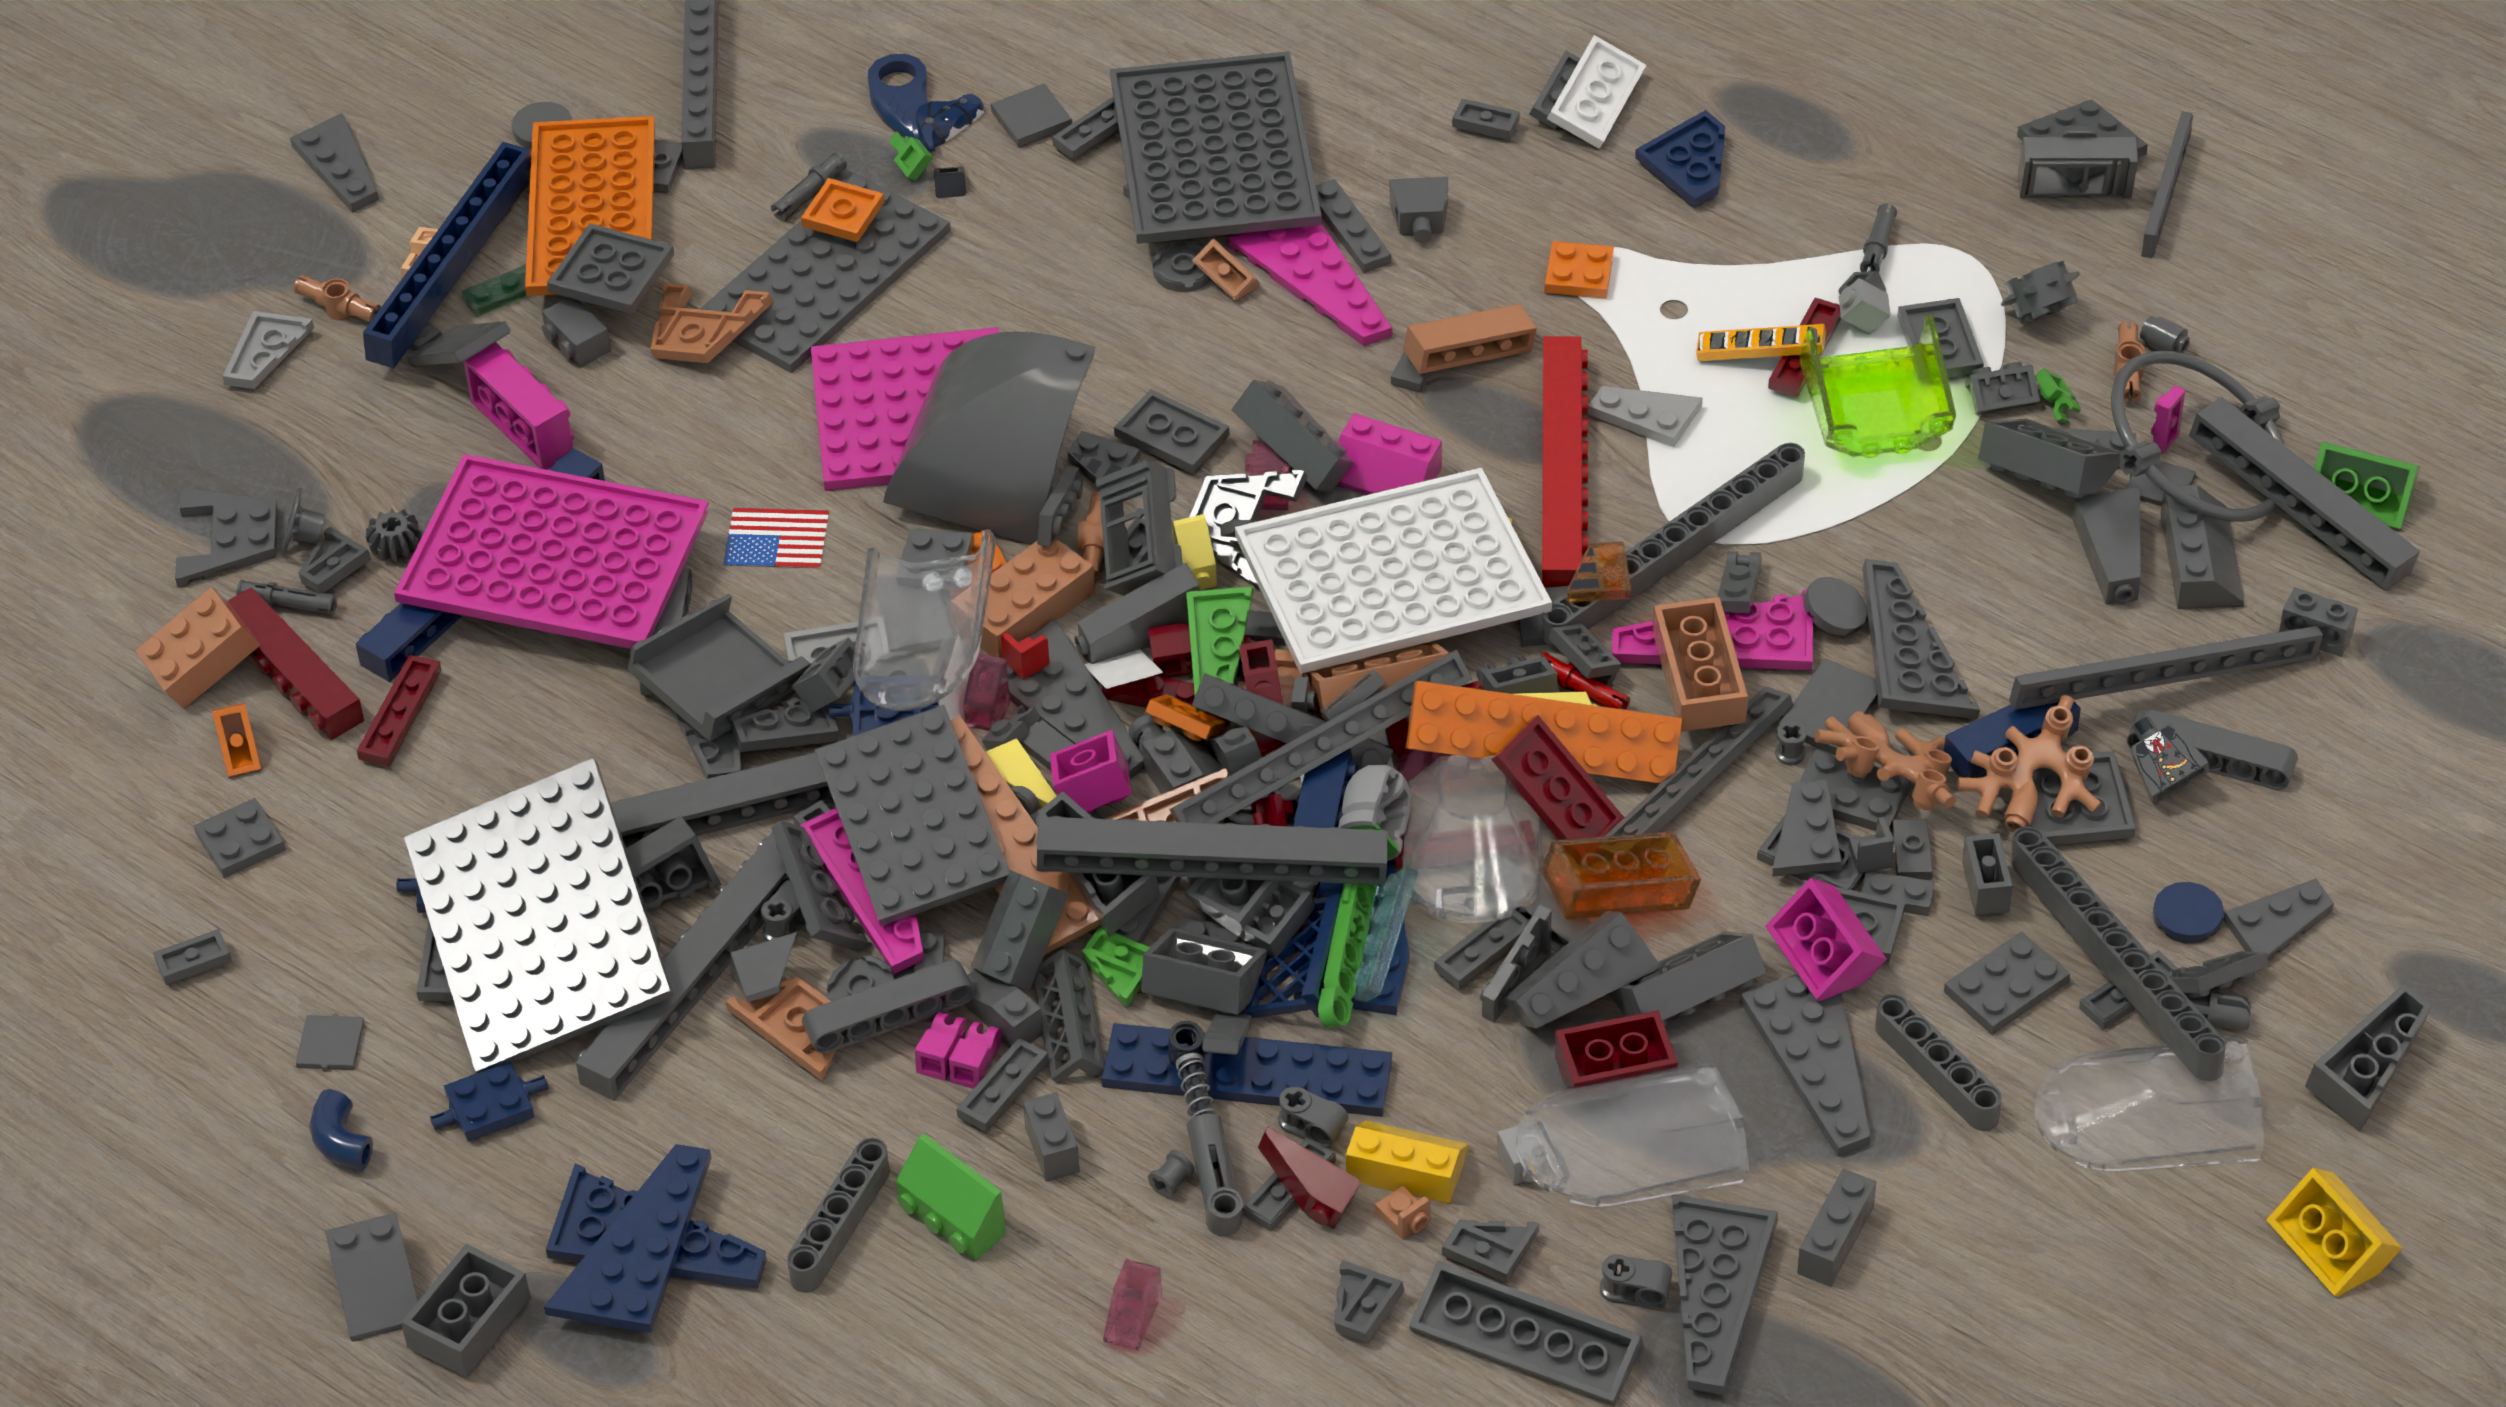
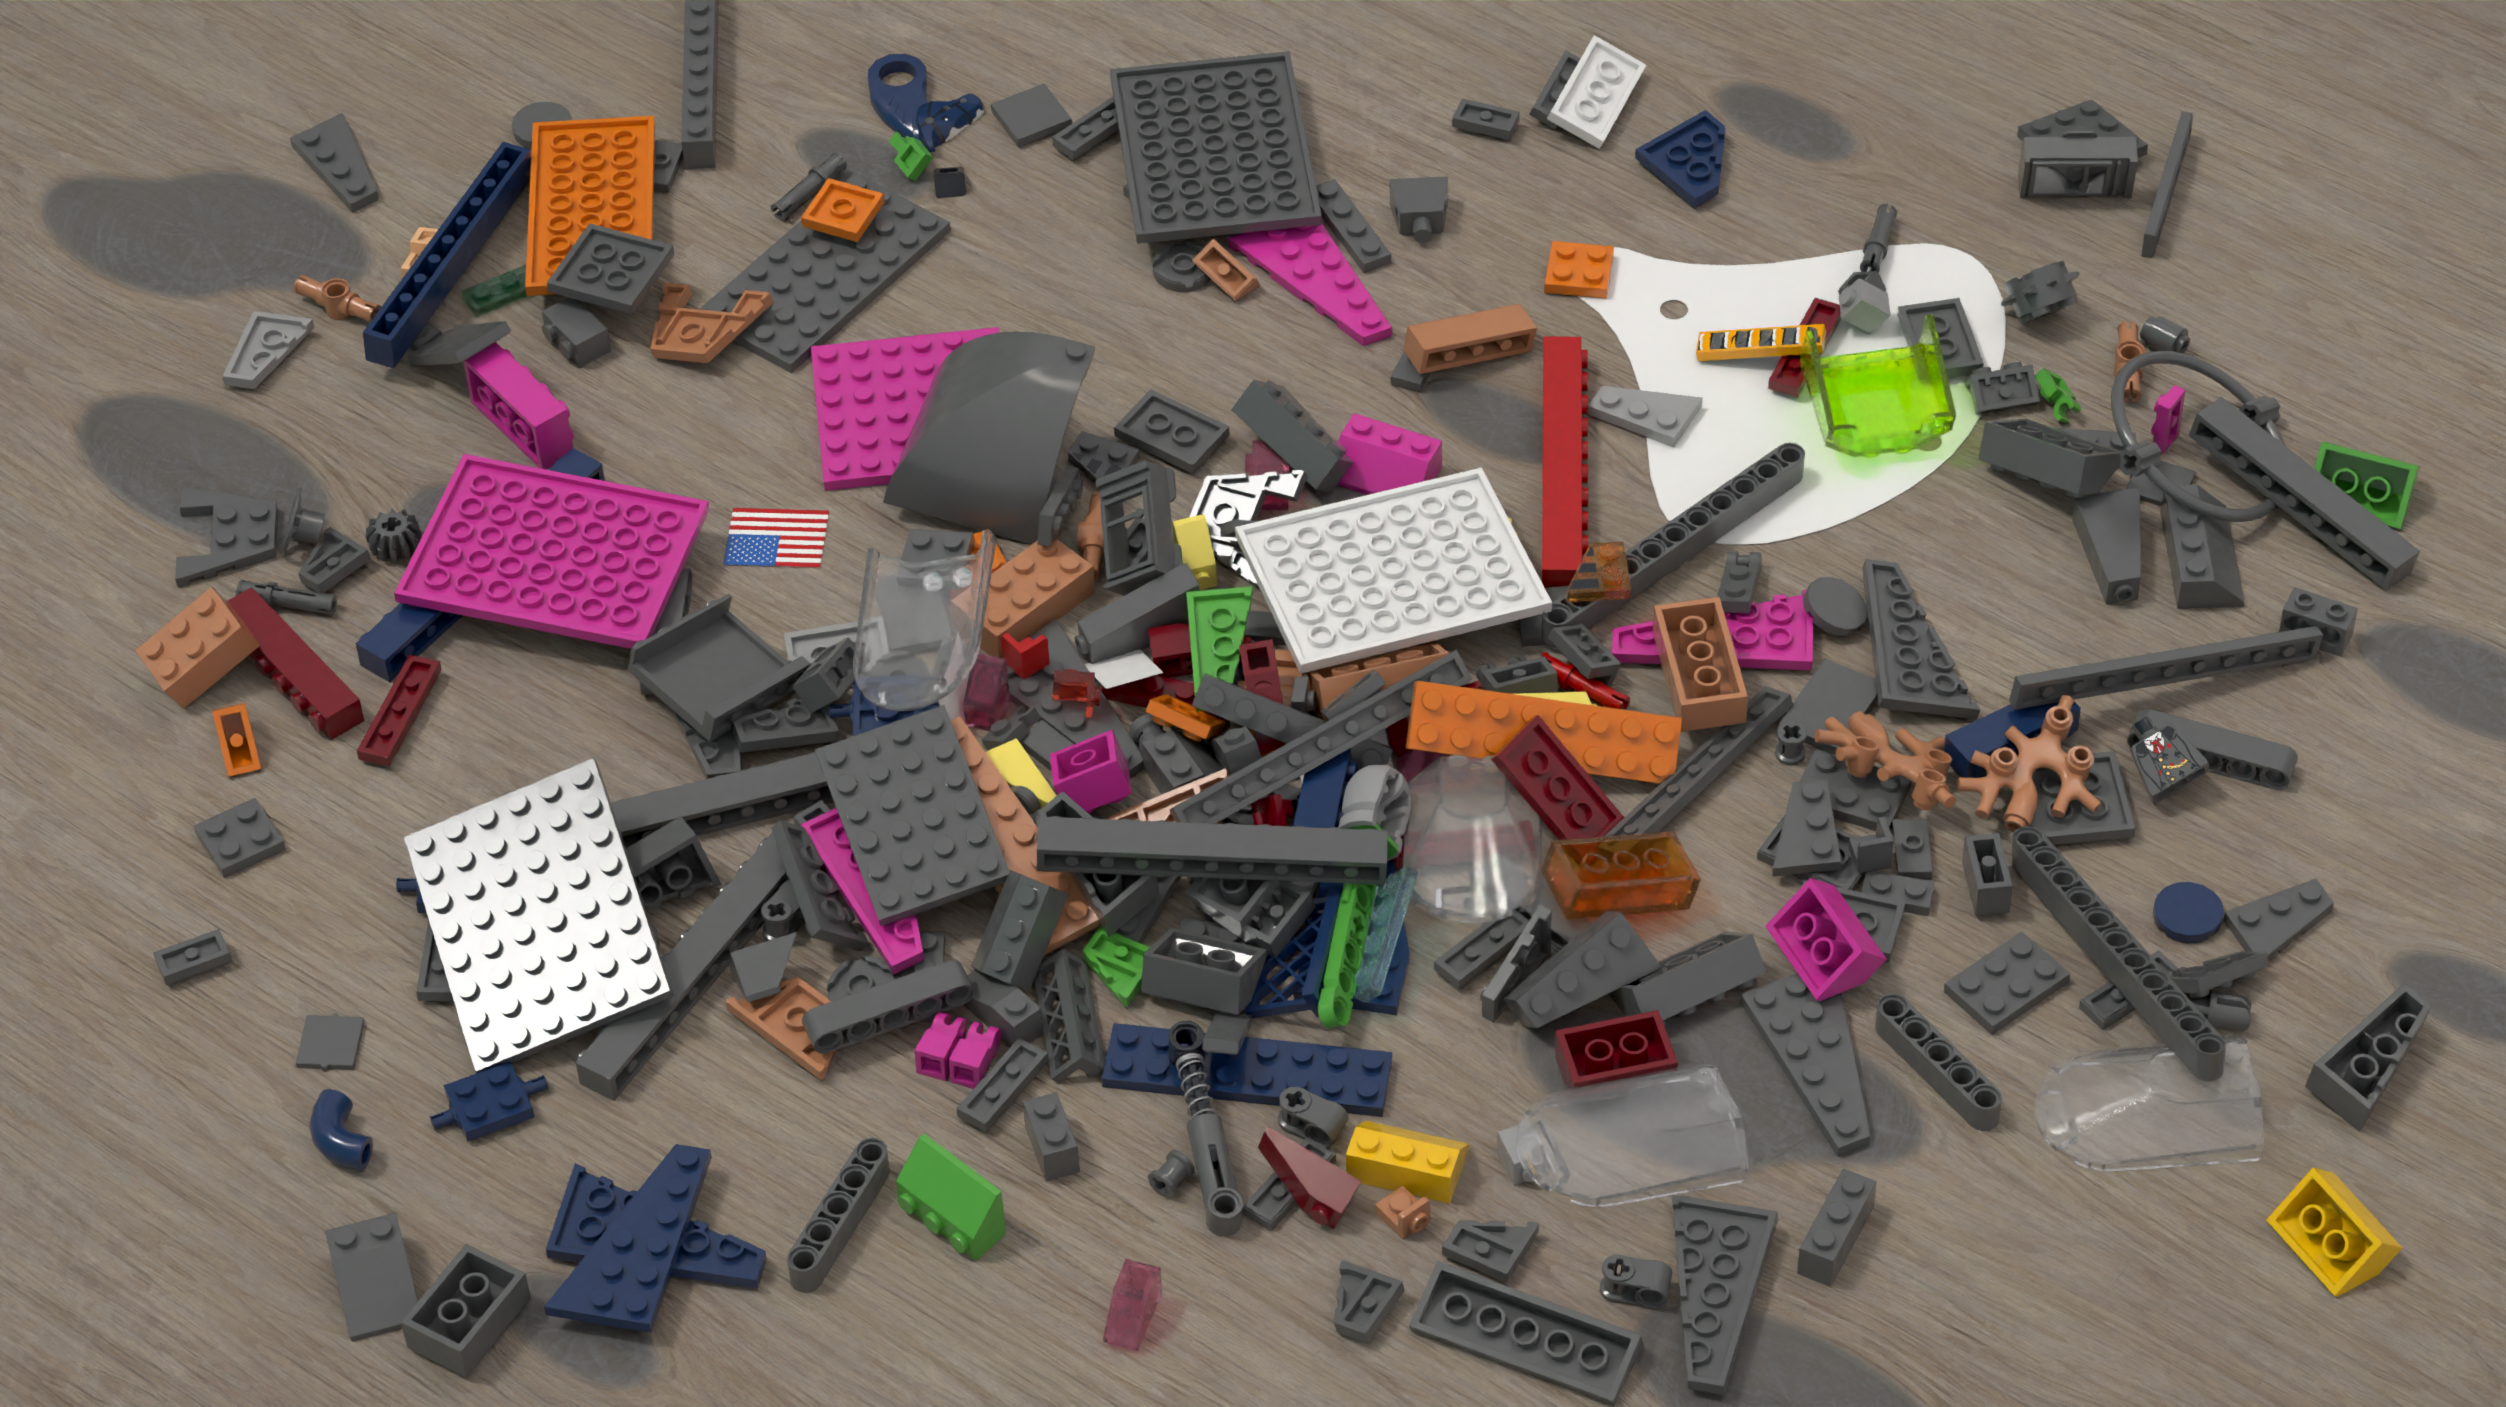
none -> clear red bracket [1052,669,1101,717]

